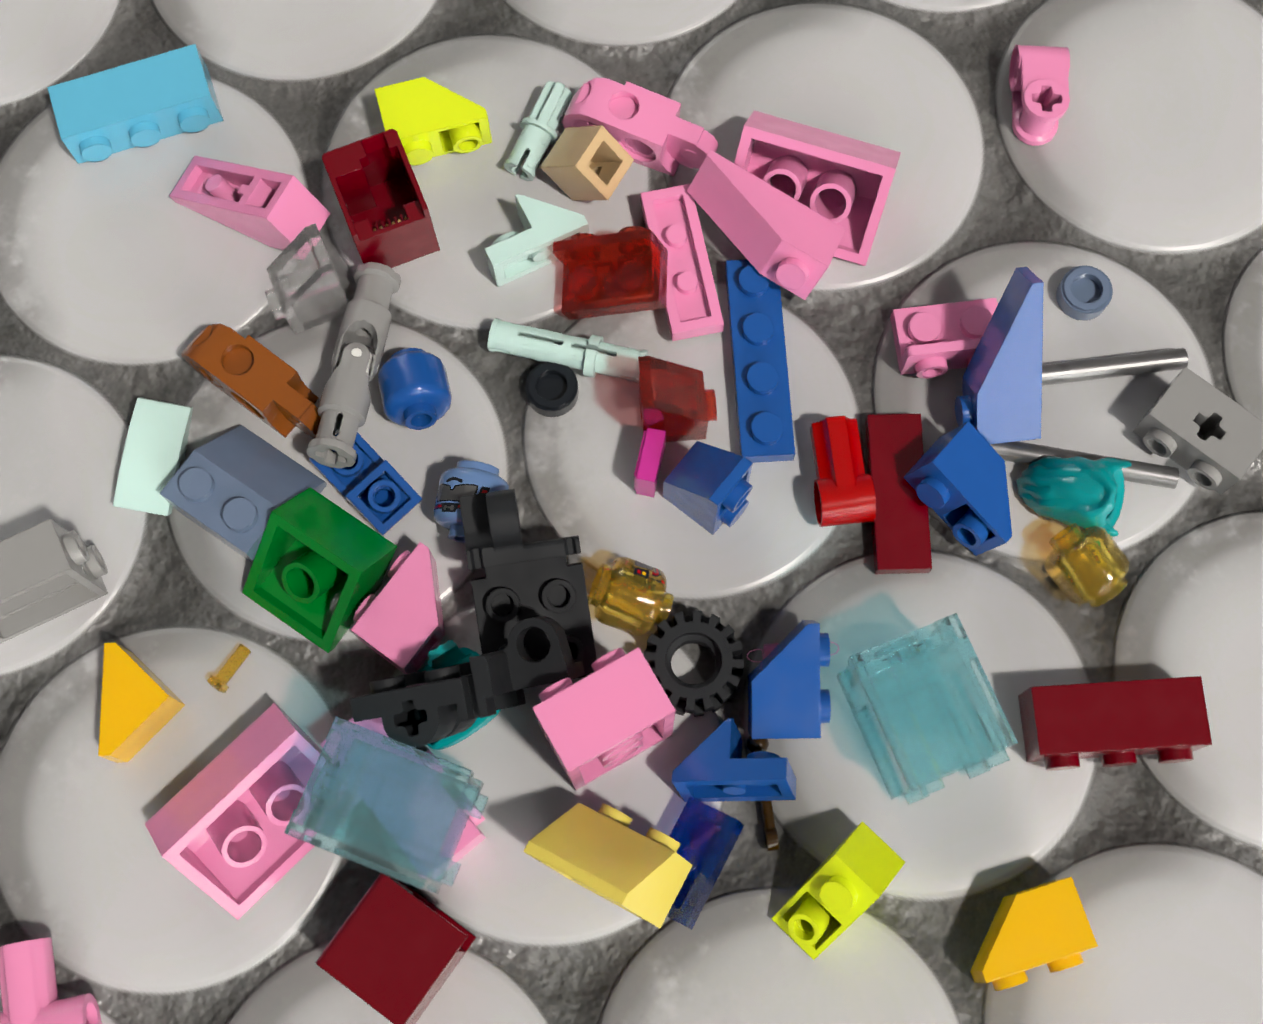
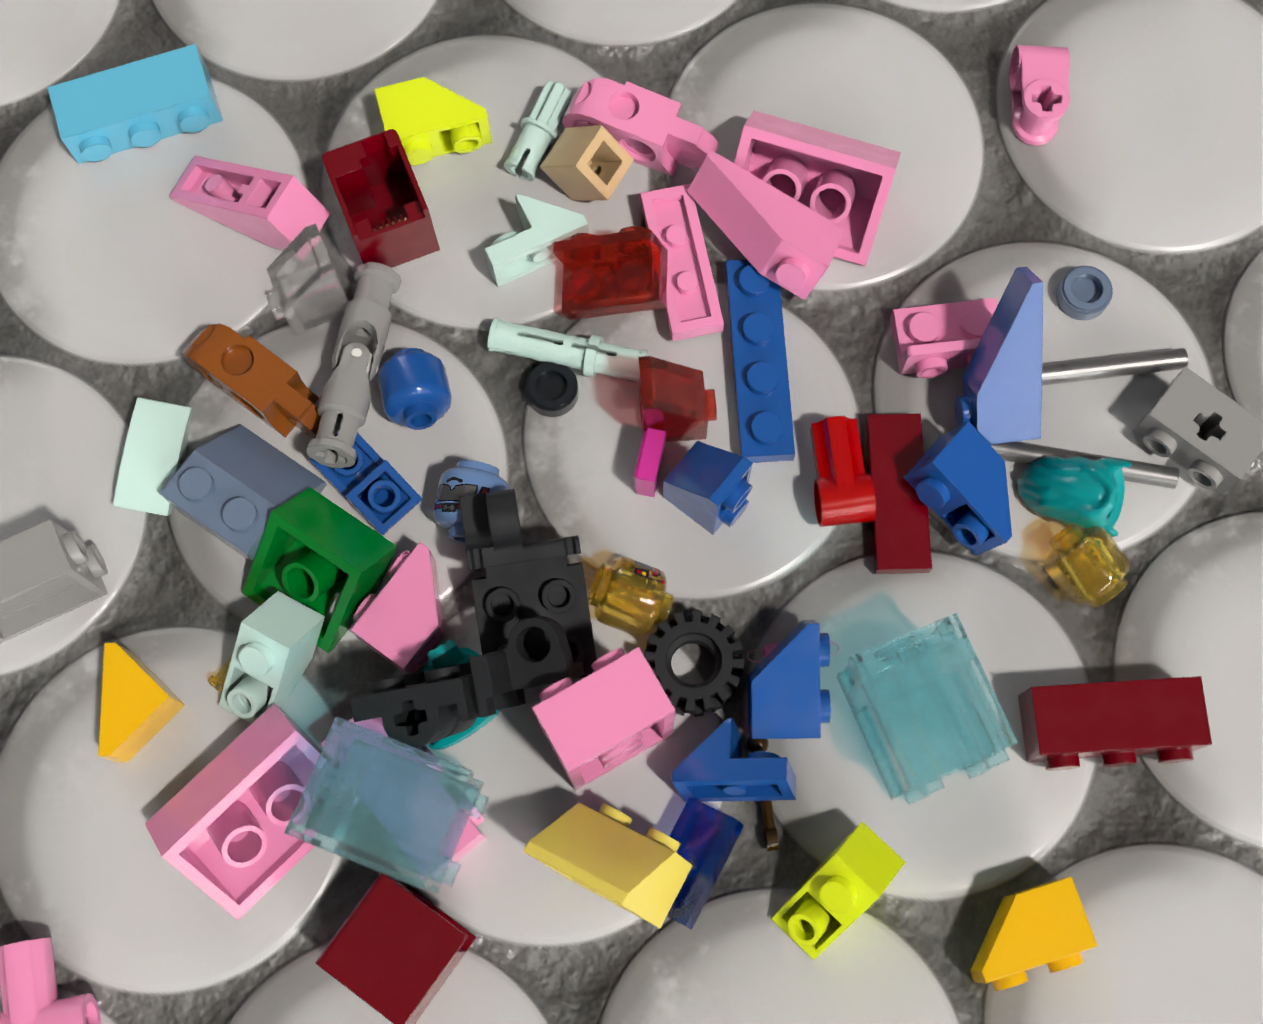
none -> light aqua slope [219,591,325,724]

